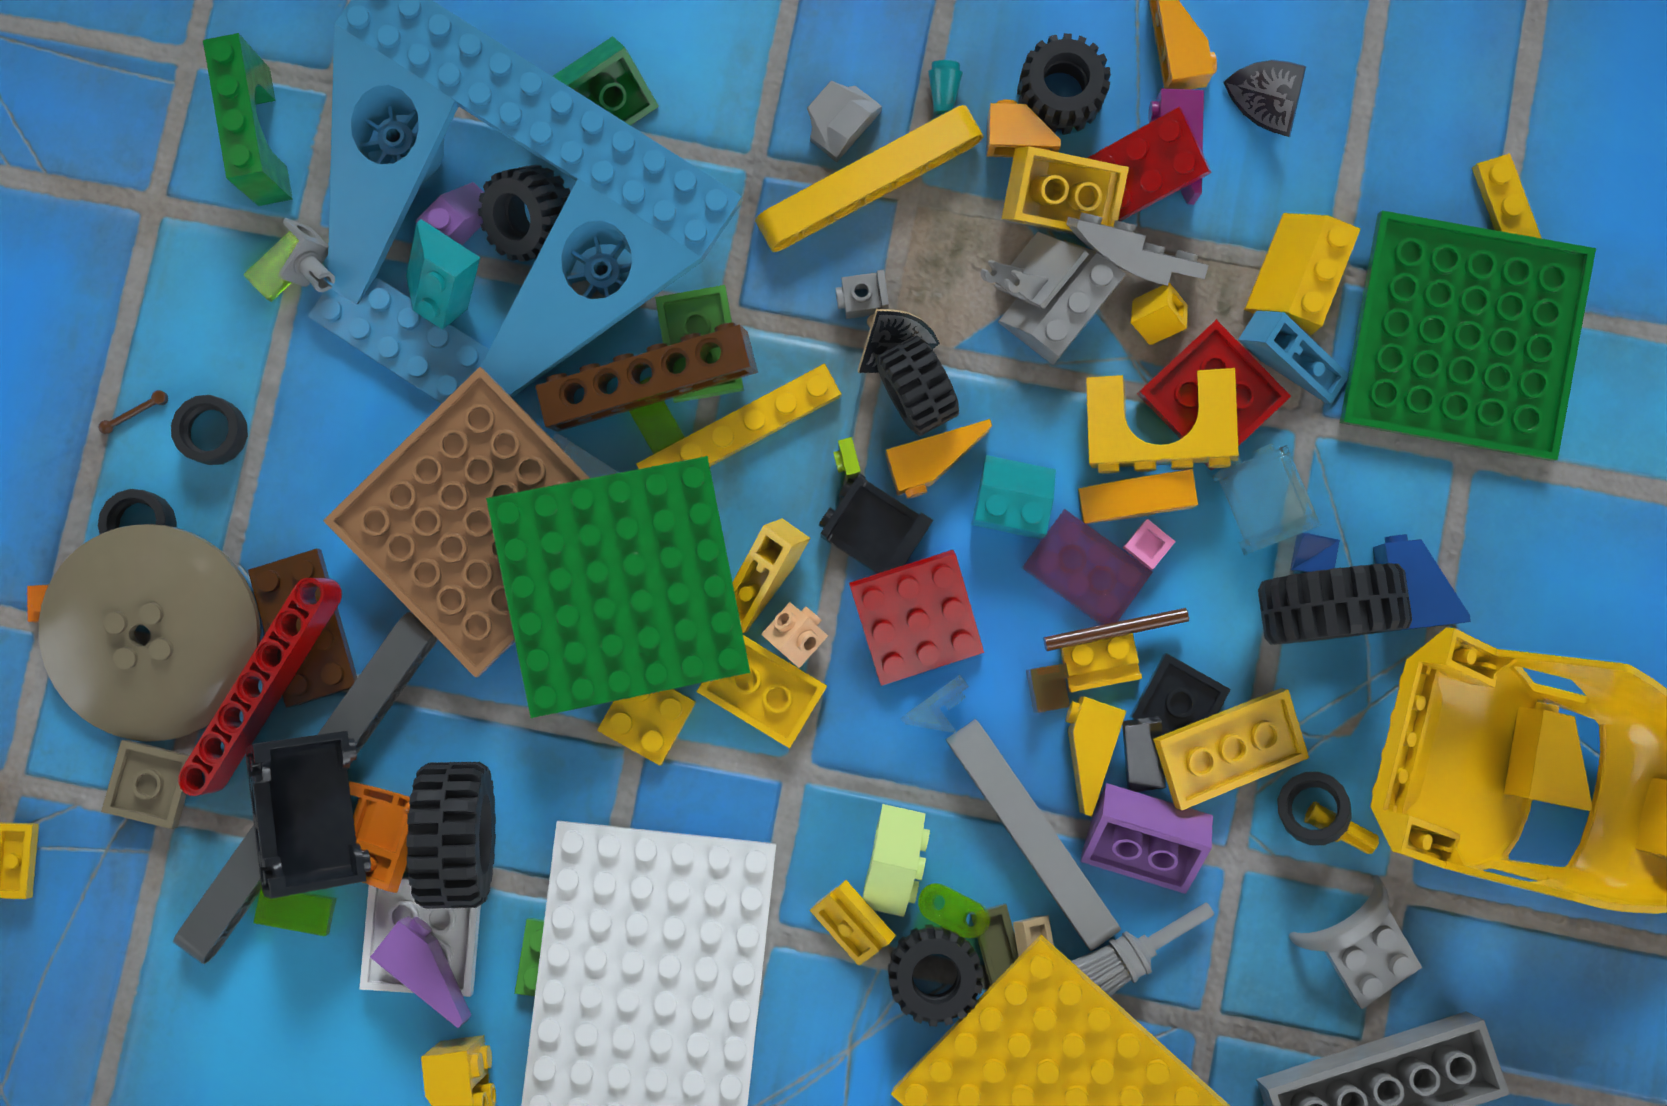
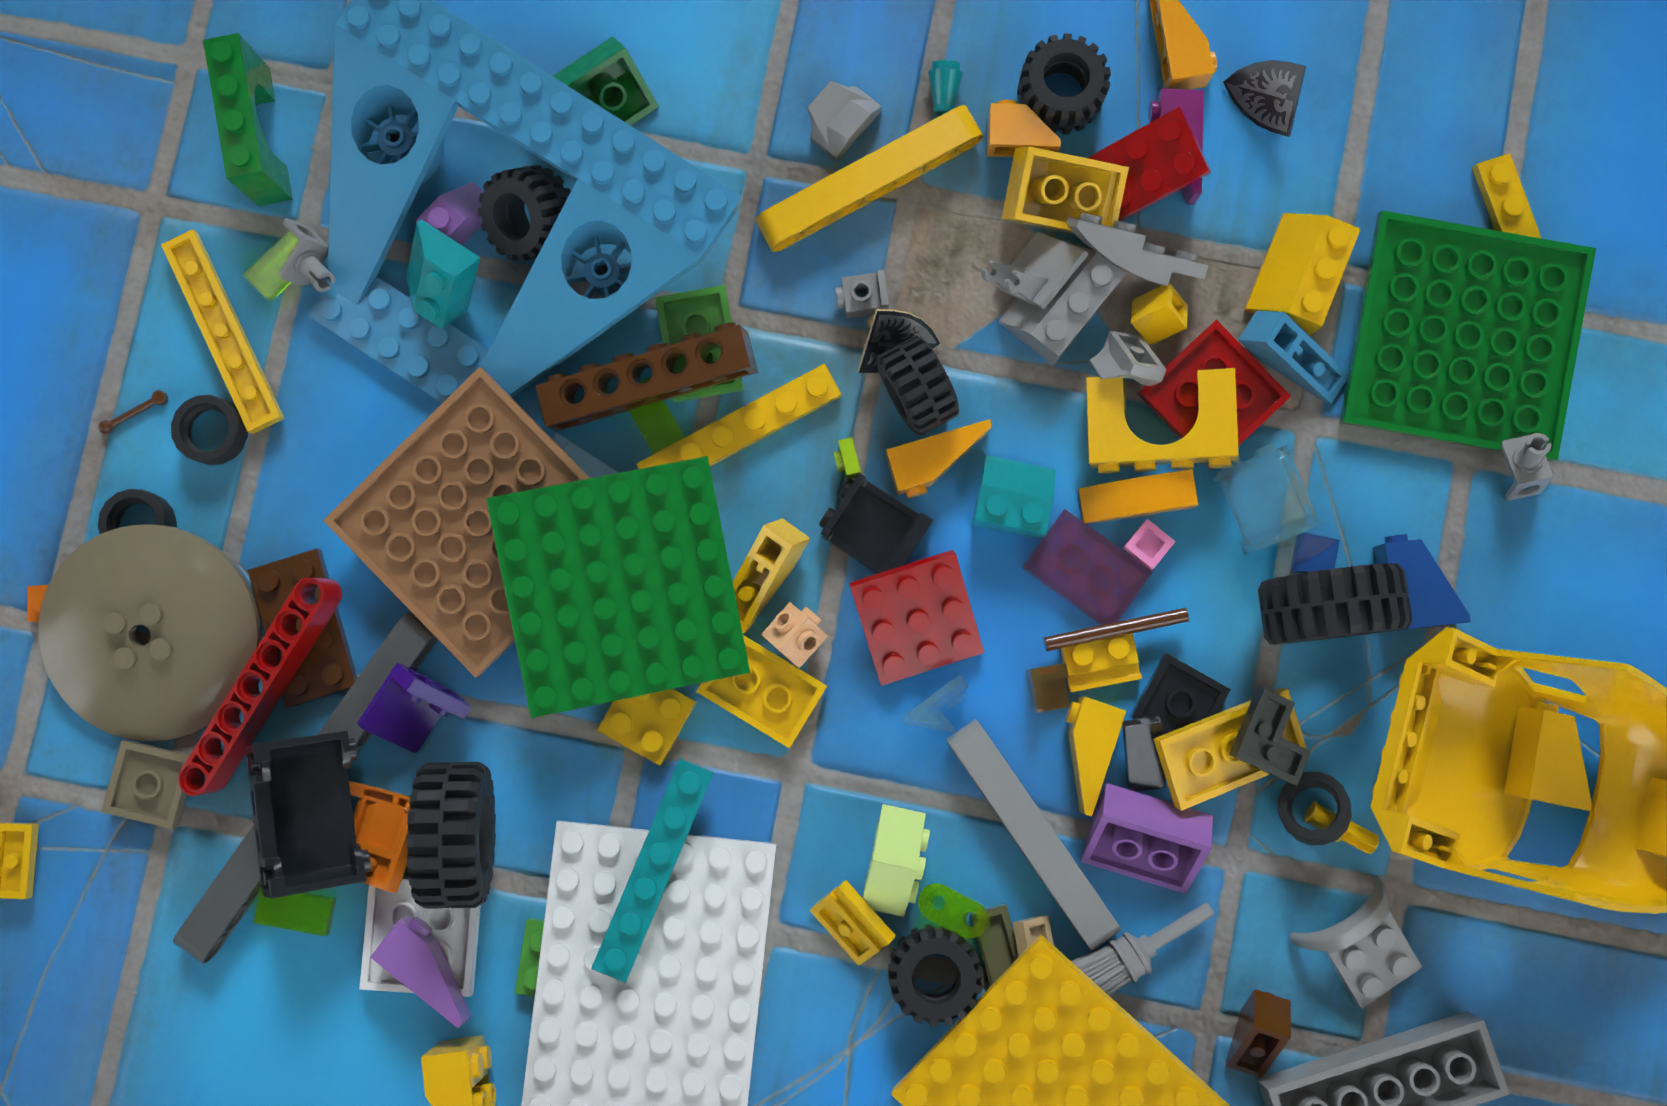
none -> yellow plate [161,229,285,434]
none -> dark purple bracket [357,662,471,753]
none -> teal plate [591,758,714,983]
none -> light grey slope [1090,331,1167,386]
none -> reddish brown slope [1226,989,1291,1078]
none -> pearl dark grey plate [1229,687,1312,786]
none -> light grey bracket [1500,433,1554,501]

